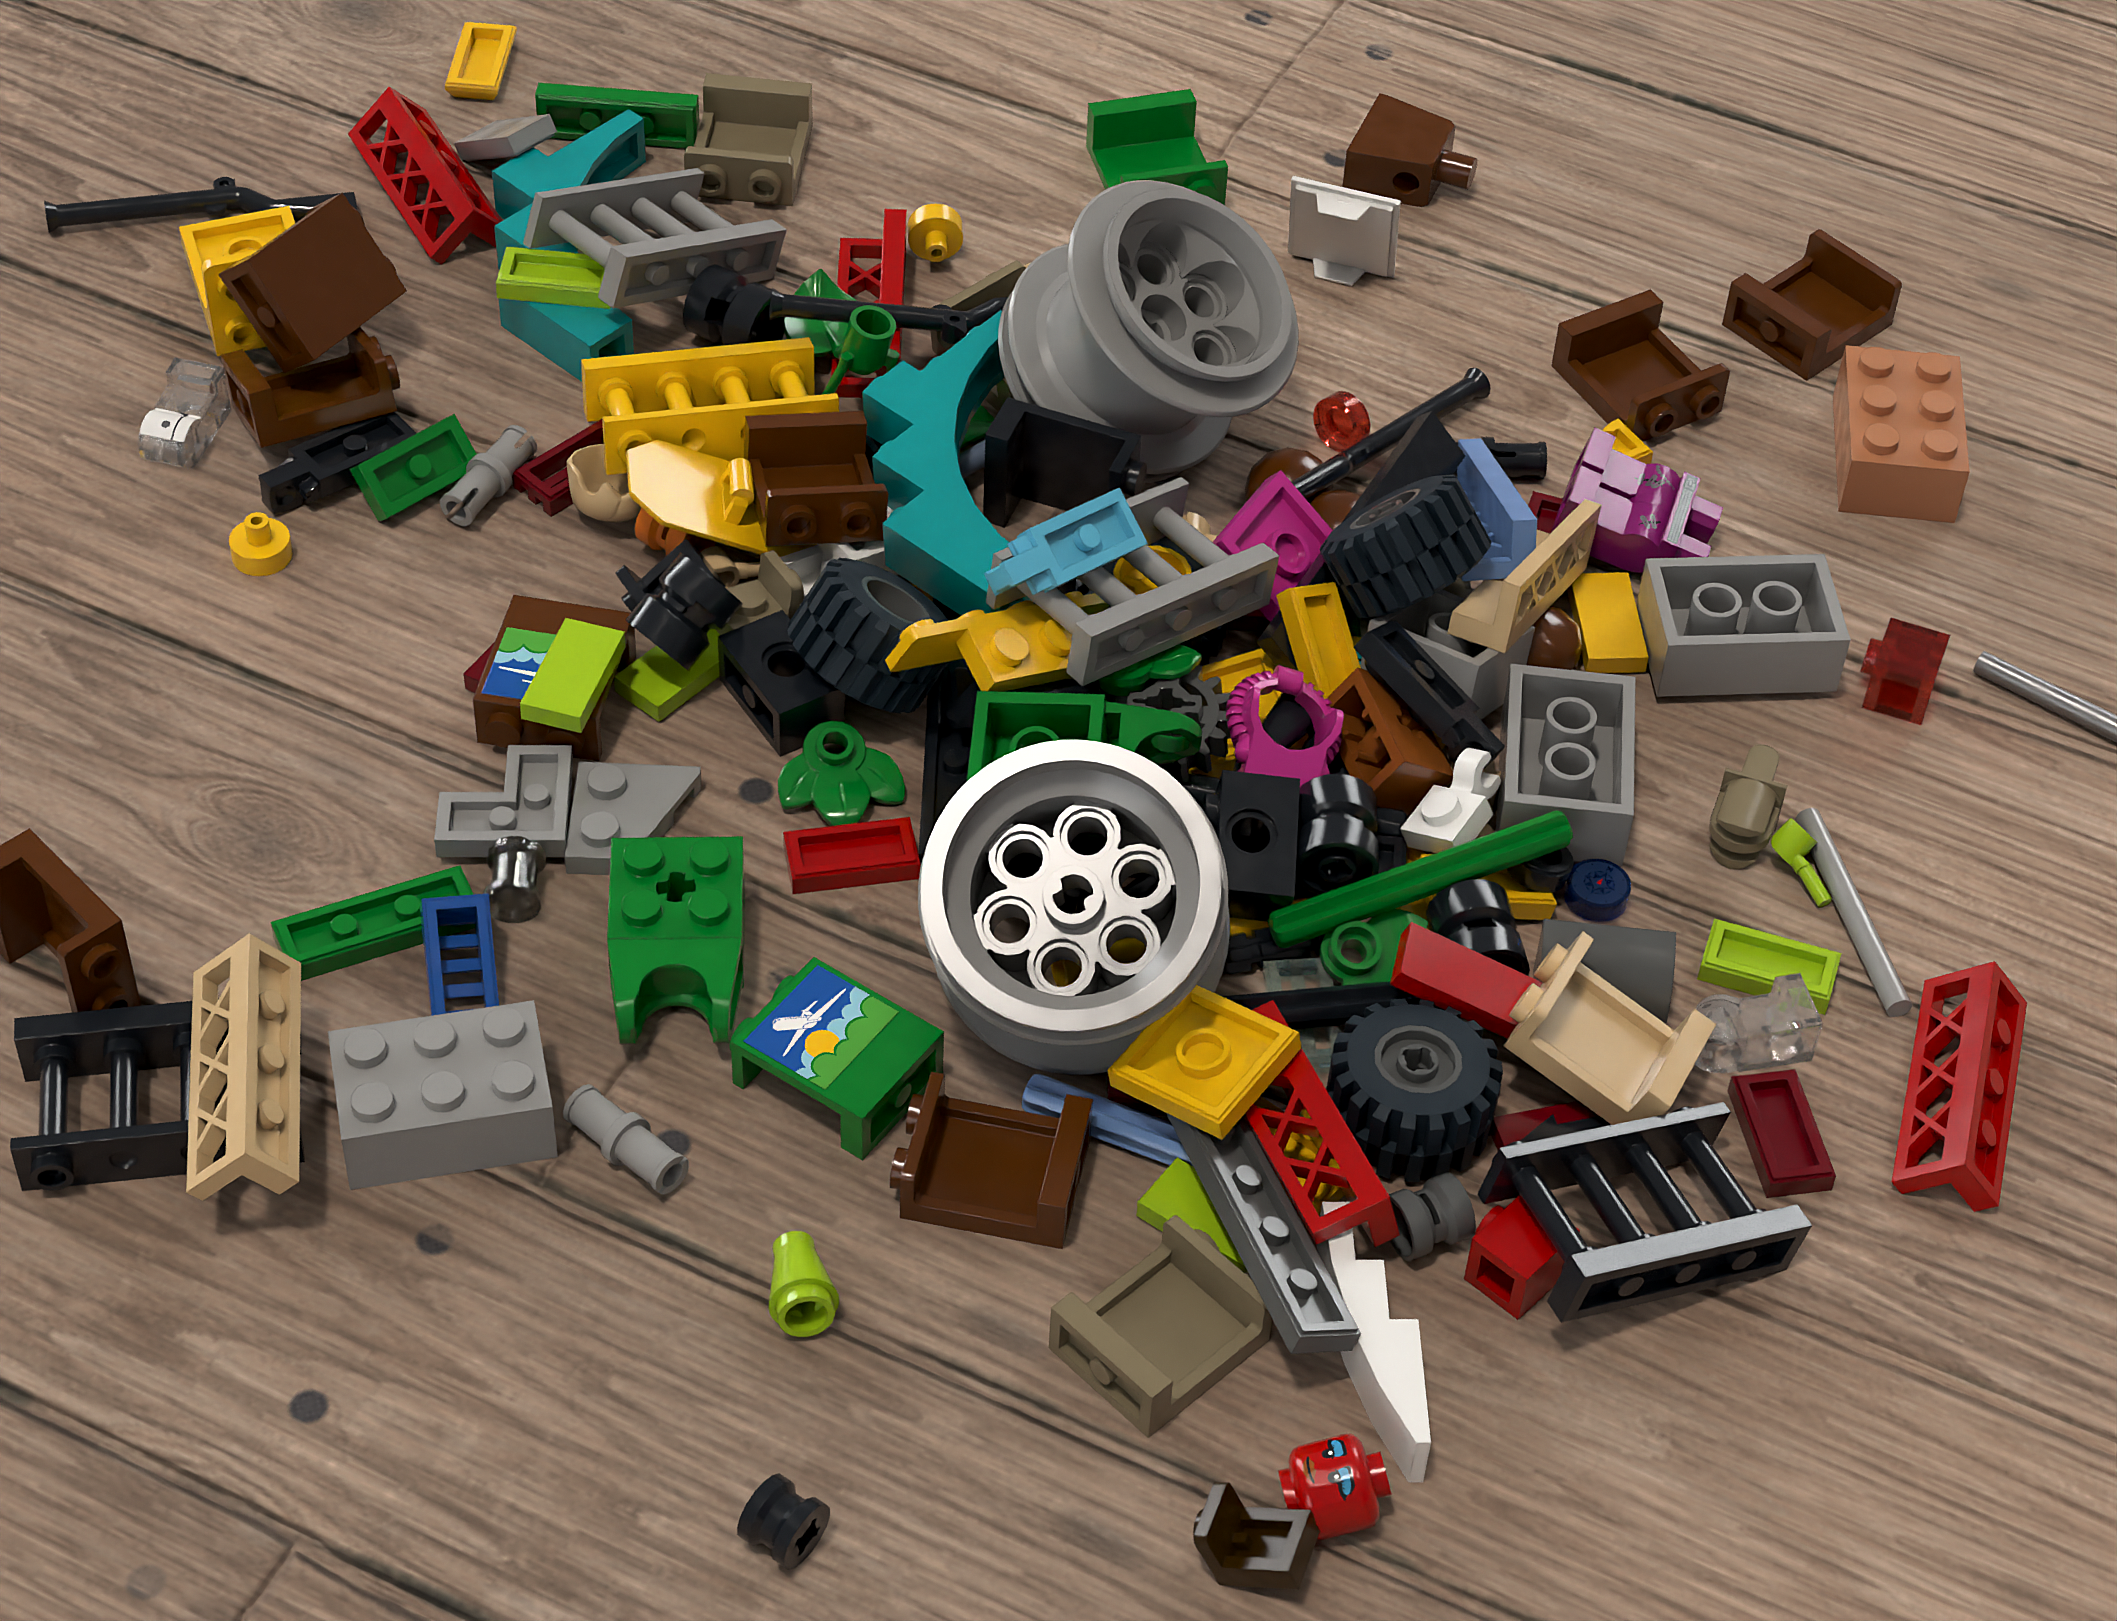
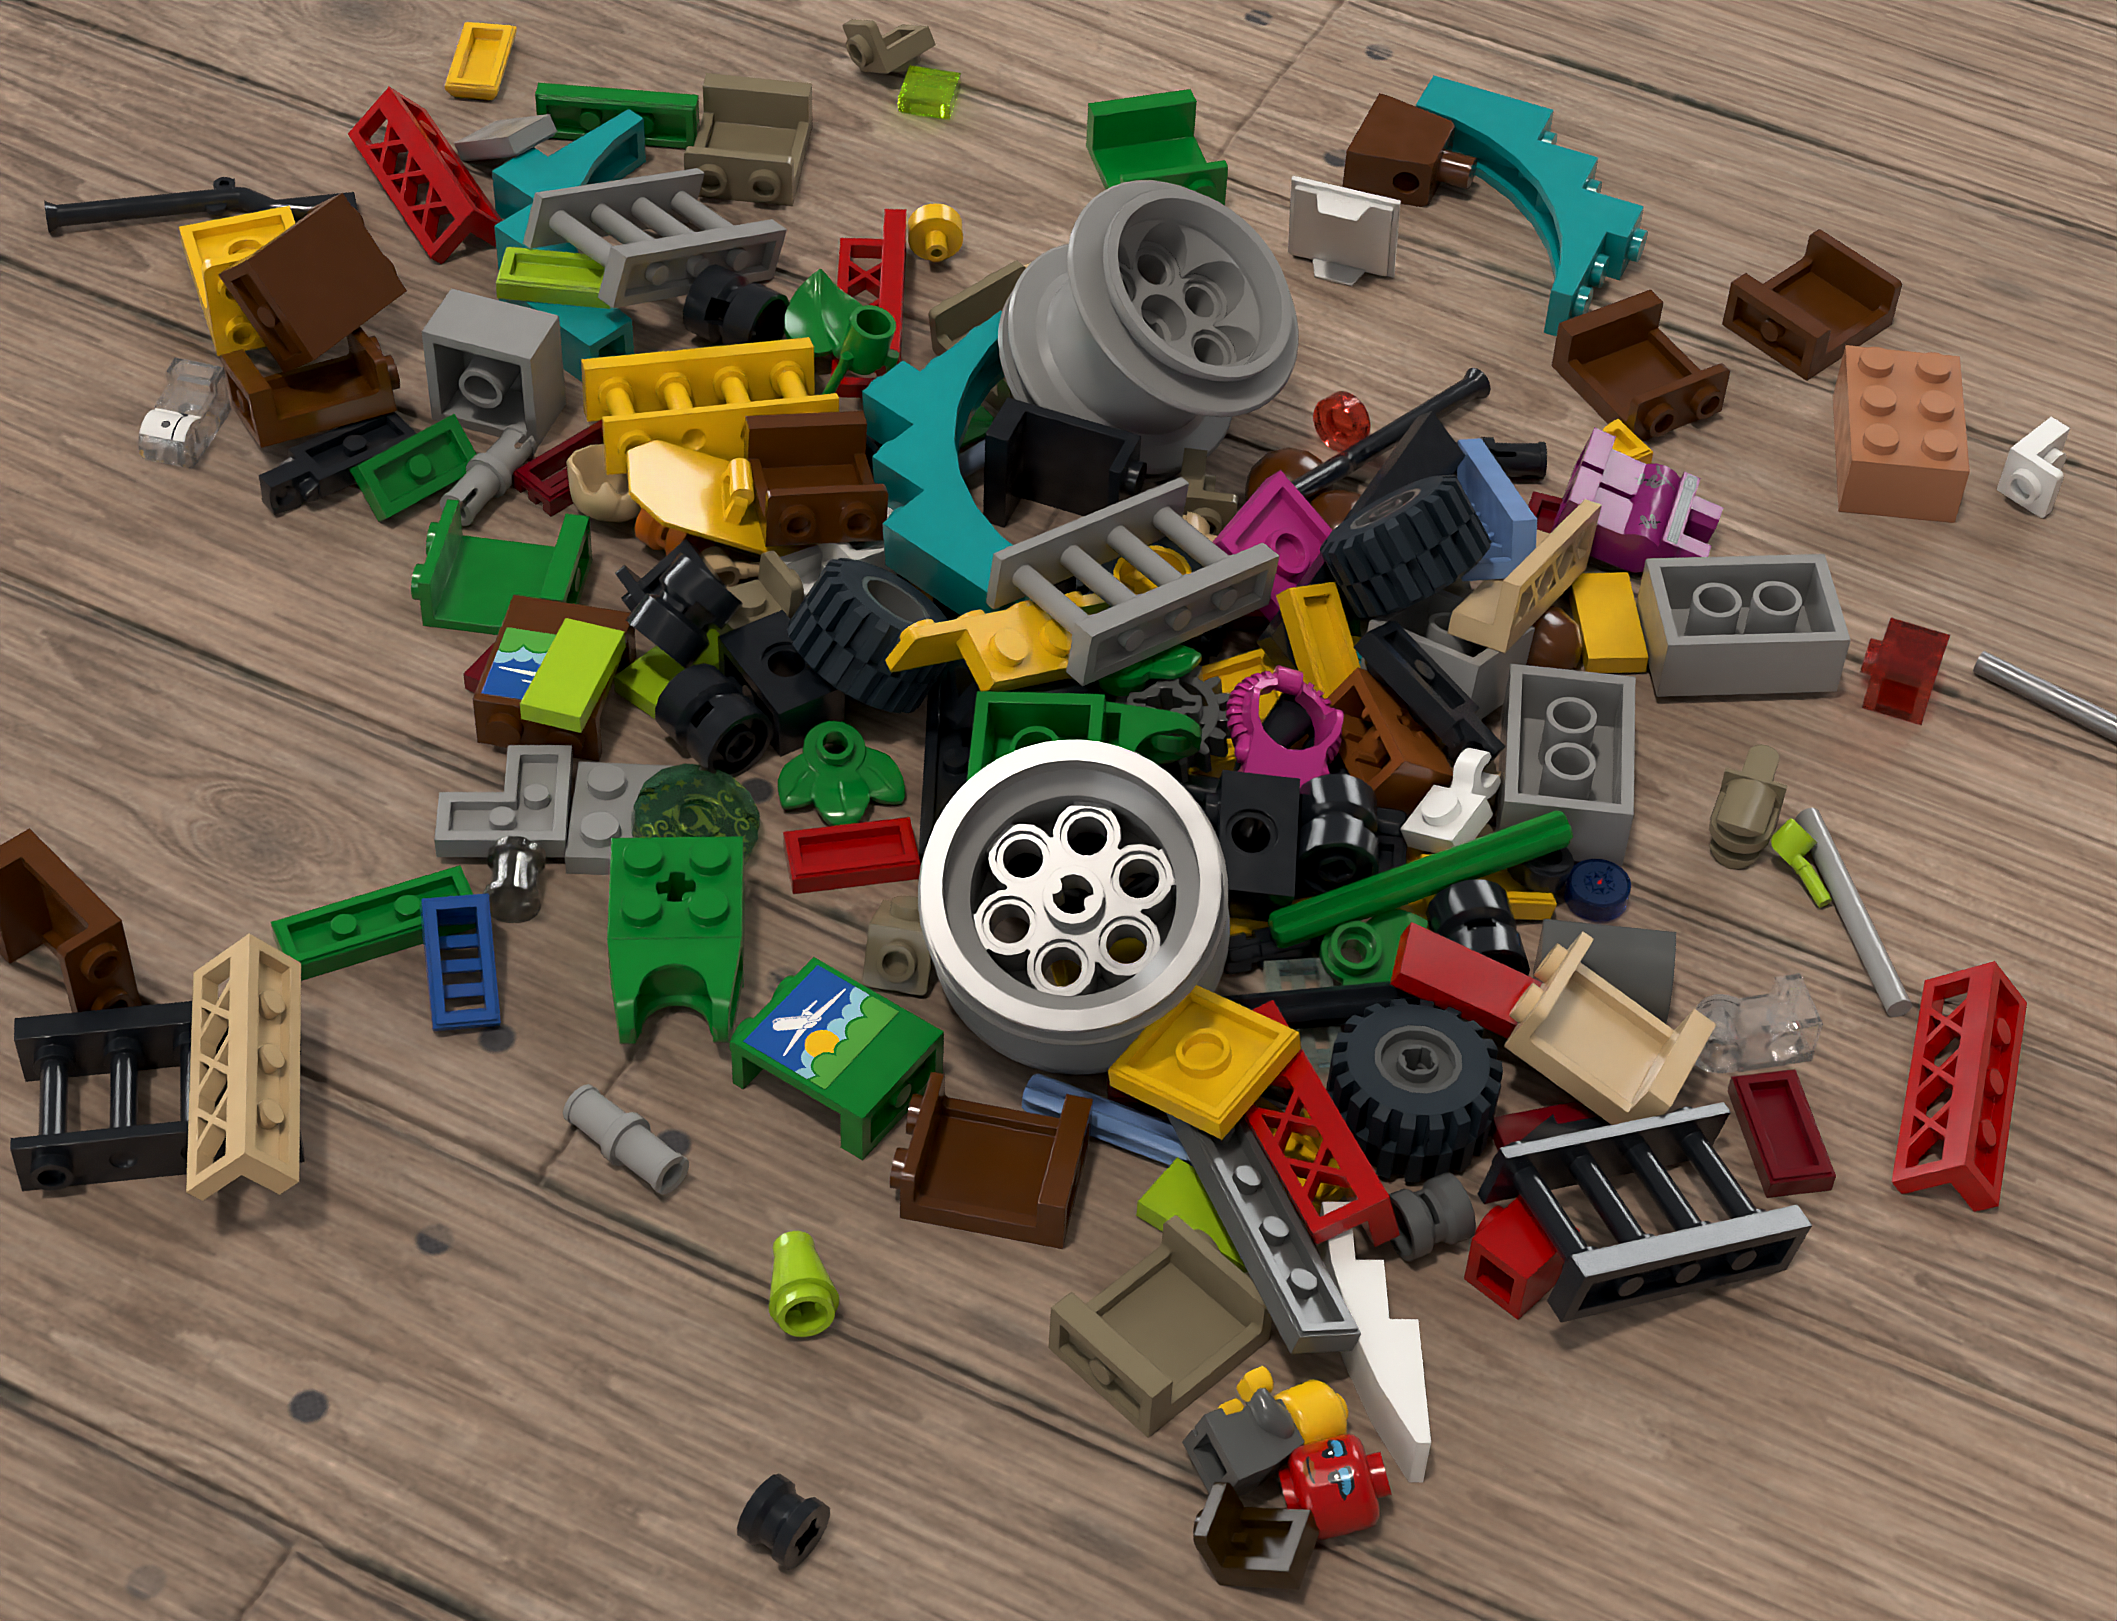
yellow tile [229,512,293,576] -> none
light grey brick [328,1000,558,1190] -> none
black piece [769,288,1008,344] -> none
medium azure hinge [984,488,1148,596] -> none
lime tile [1697,918,1842,1015] -> none
none -> green panel [411,499,593,635]
none -> light grey brick [422,288,566,447]
none -> clear green tile [631,763,760,865]
none -> black wheel [655,663,773,780]
none -> dark tan bracket [842,19,936,74]
none -> dark tan bracket [862,896,932,995]
none -> clear neon green tile [898,65,961,119]
none -> dark tan bracket [1181,448,1238,536]
none -> dark grey piece [1182,1366,1348,1497]
none -> teal arch [1416,75,1648,337]
none -> white bracket [1997,417,2070,518]

